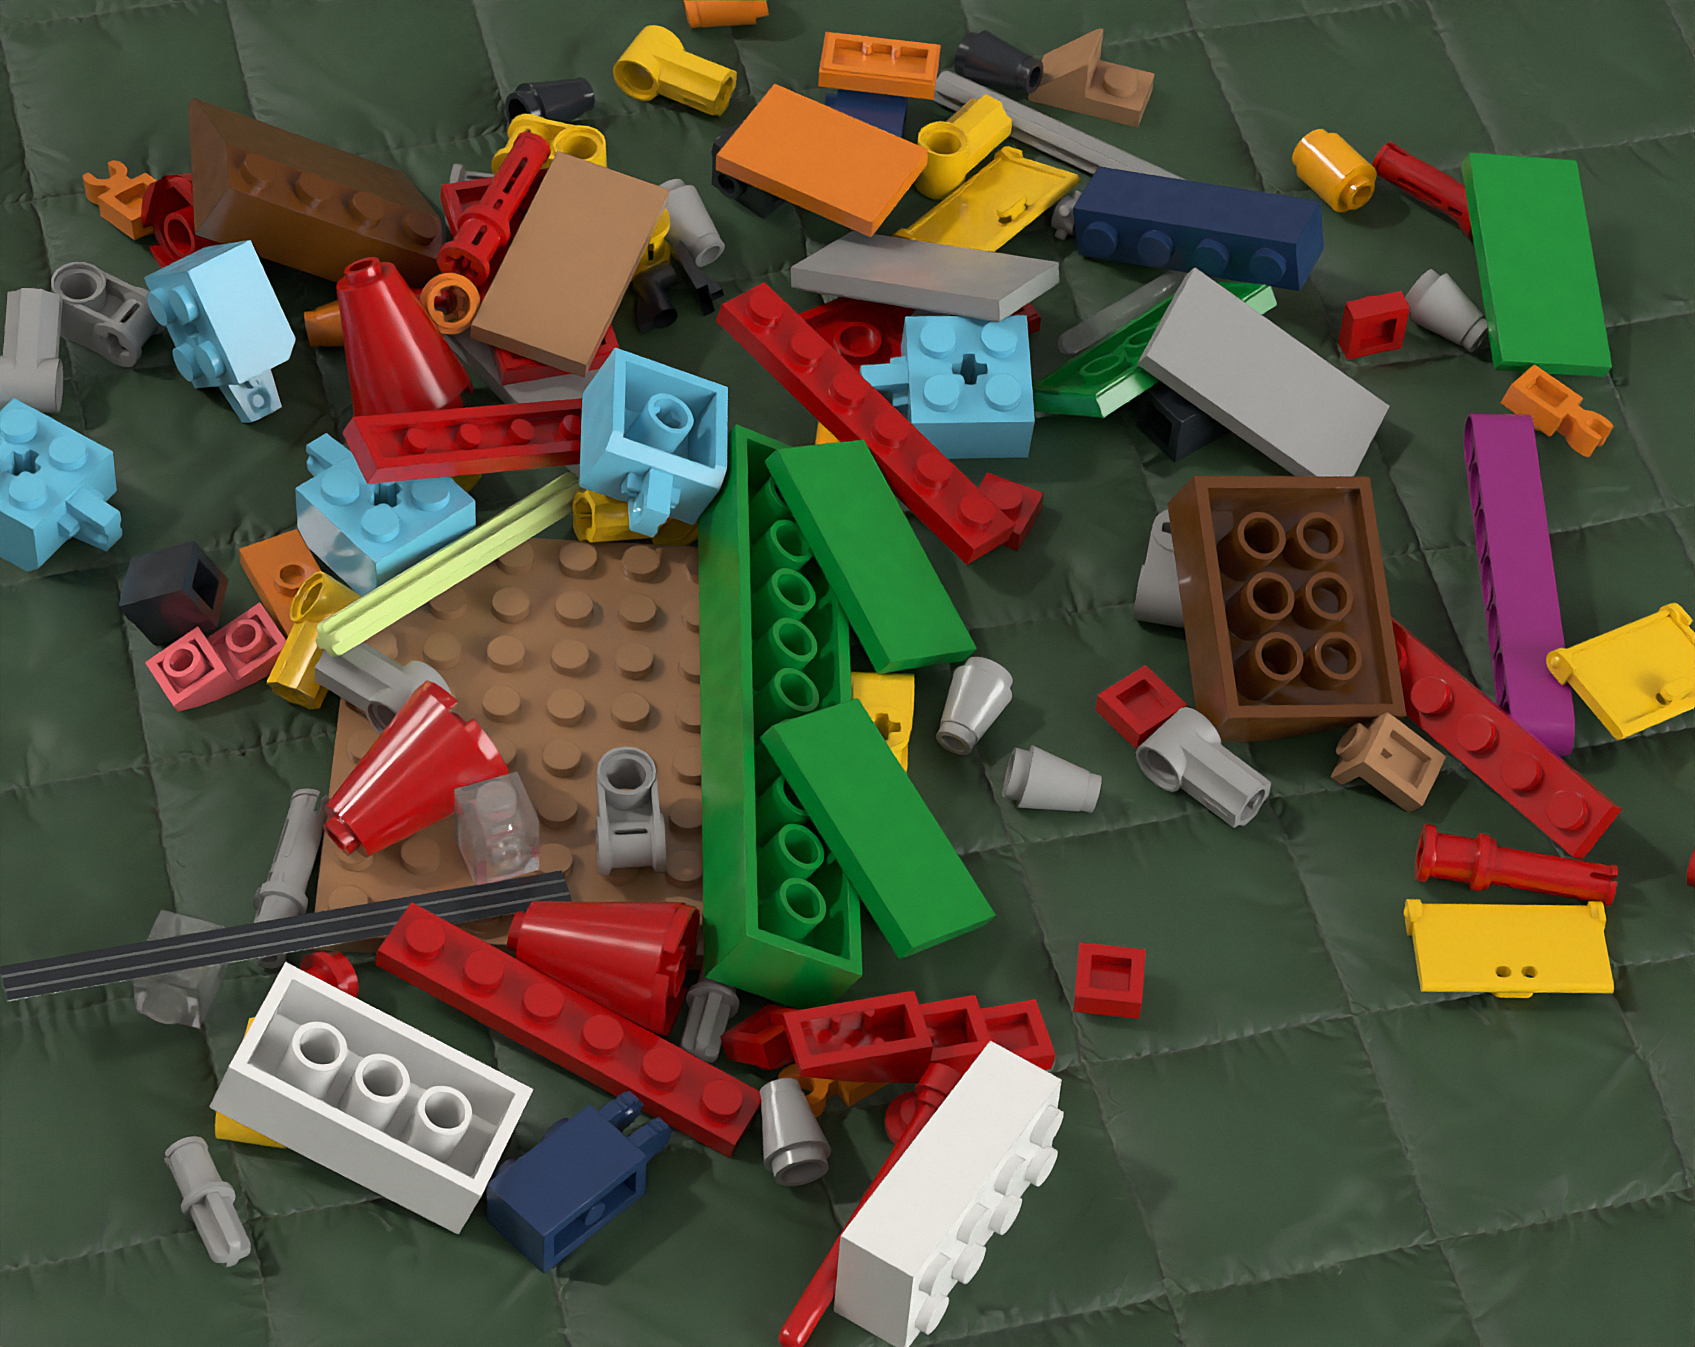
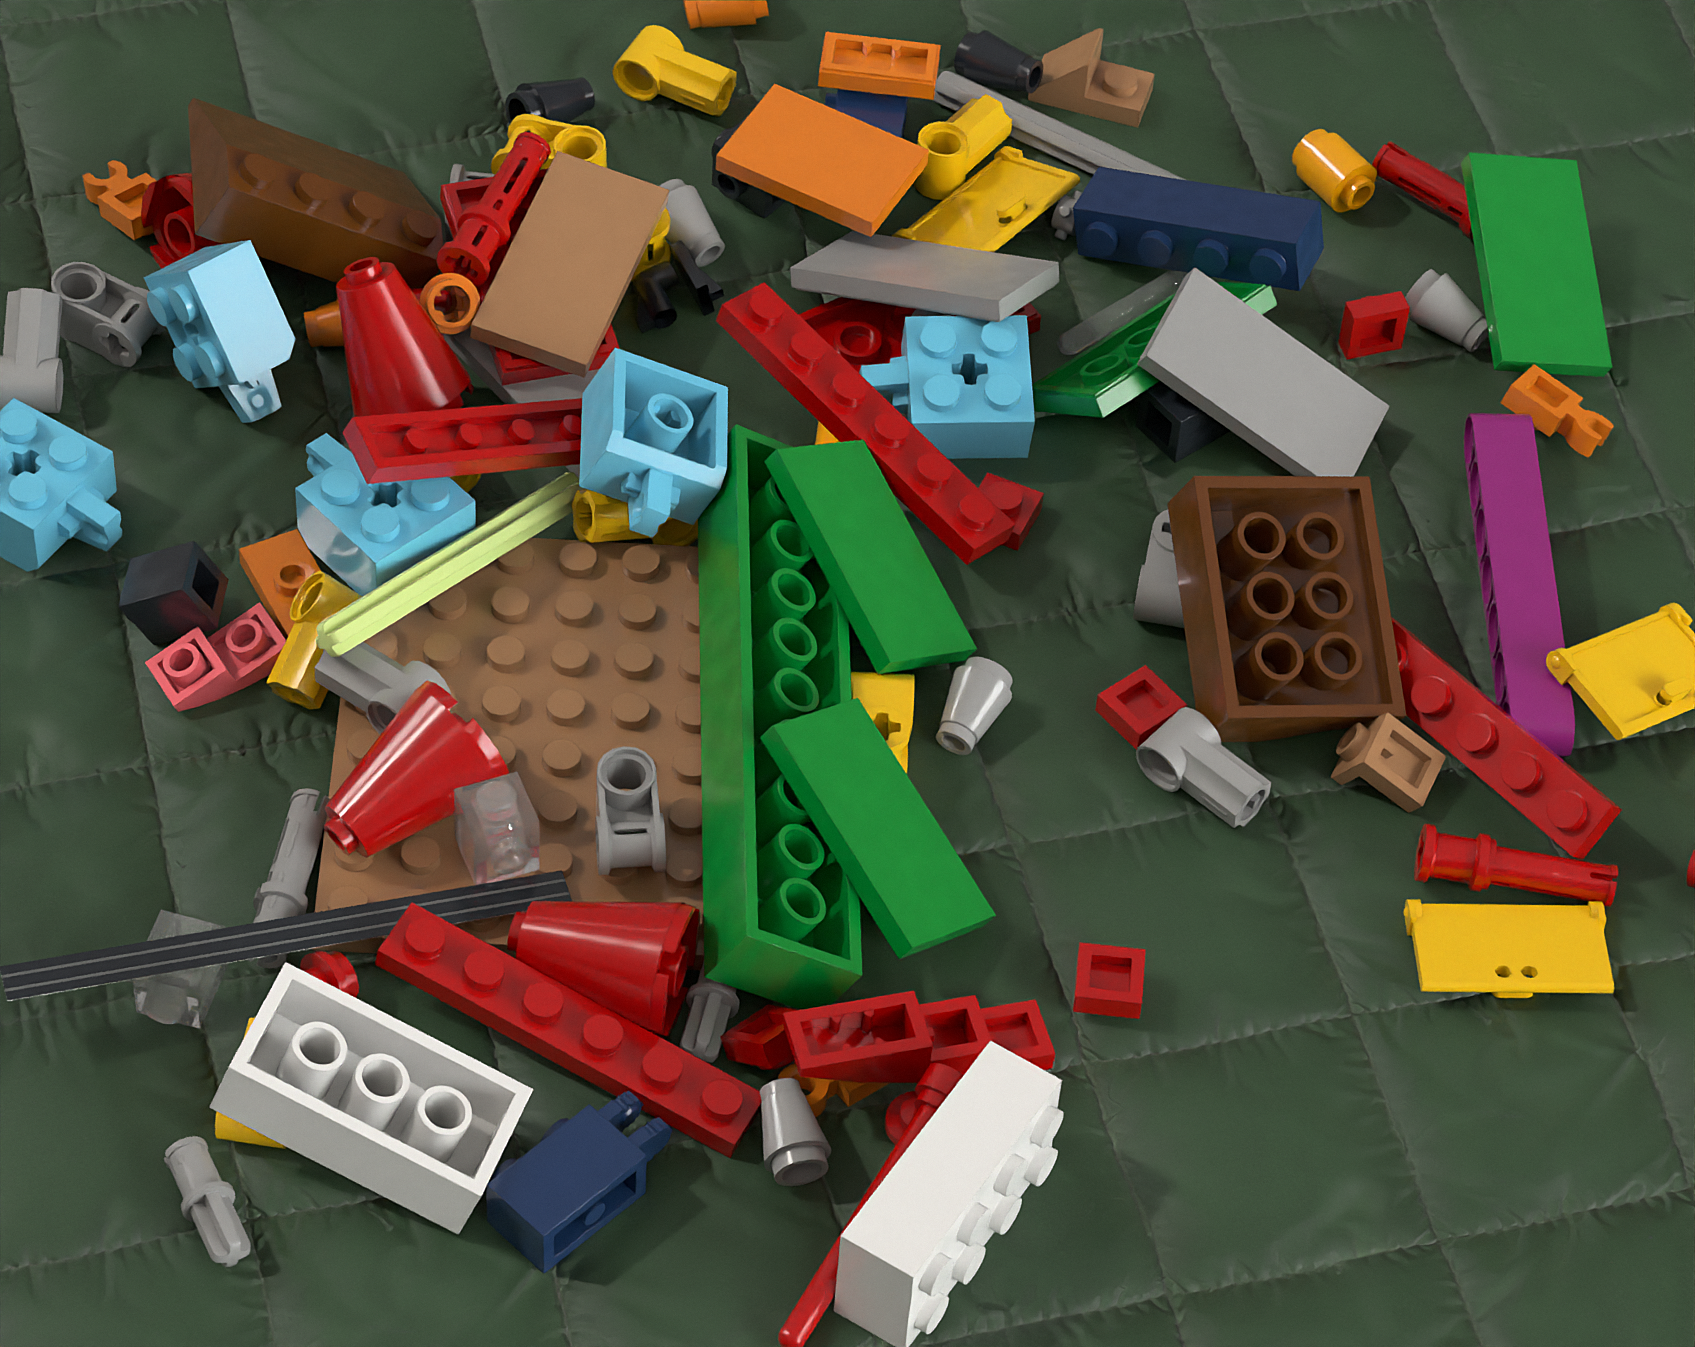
light grey cone [1002,745,1102,813] -> none

